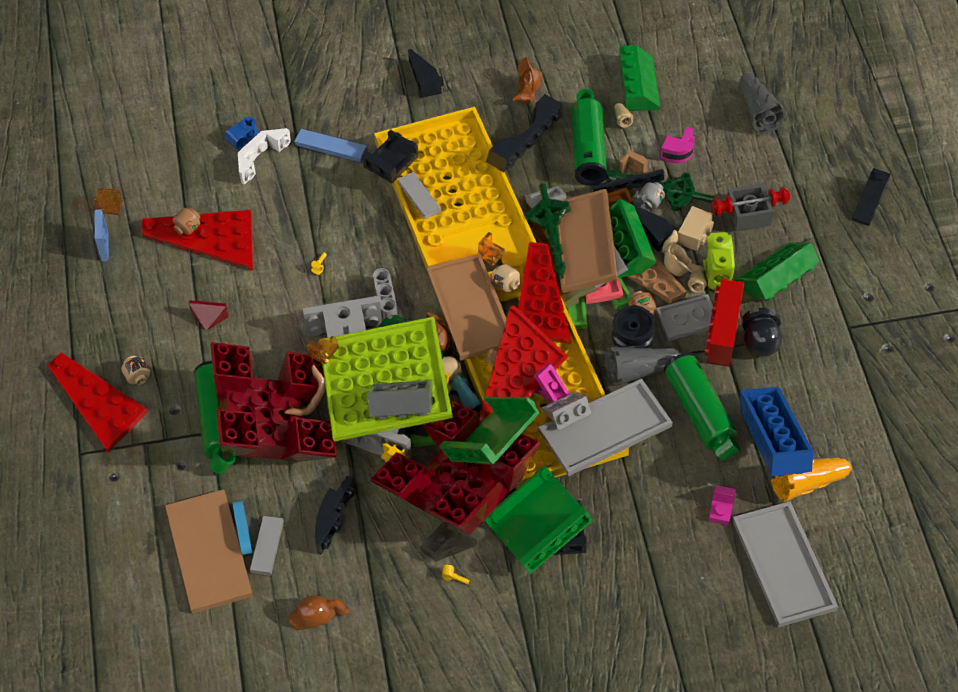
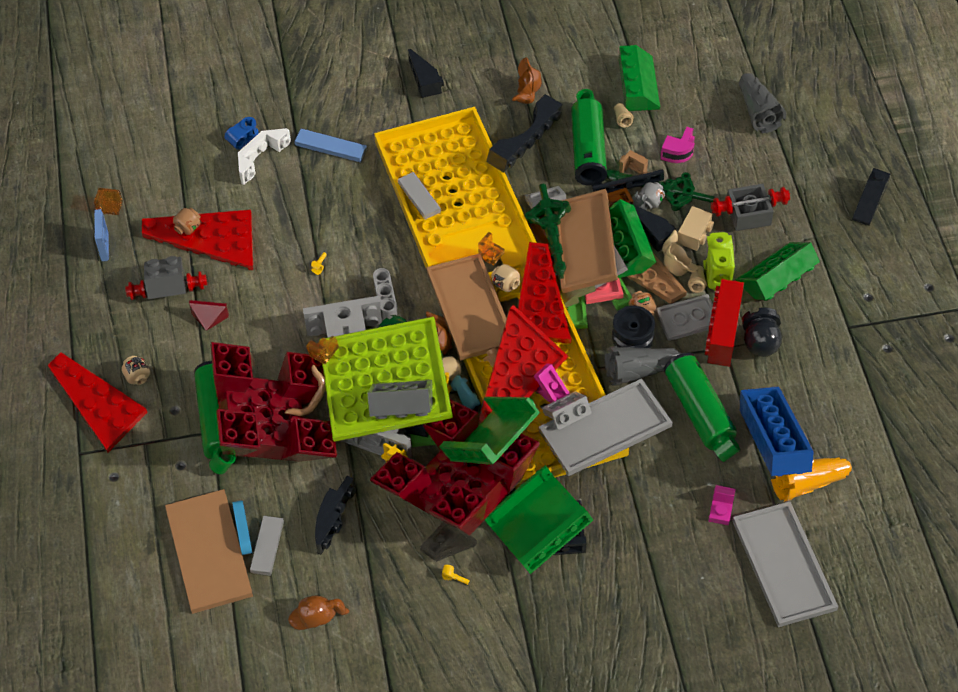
black panel [363,129,419,183] -> none
none -> dark grey brick [125,256,208,300]

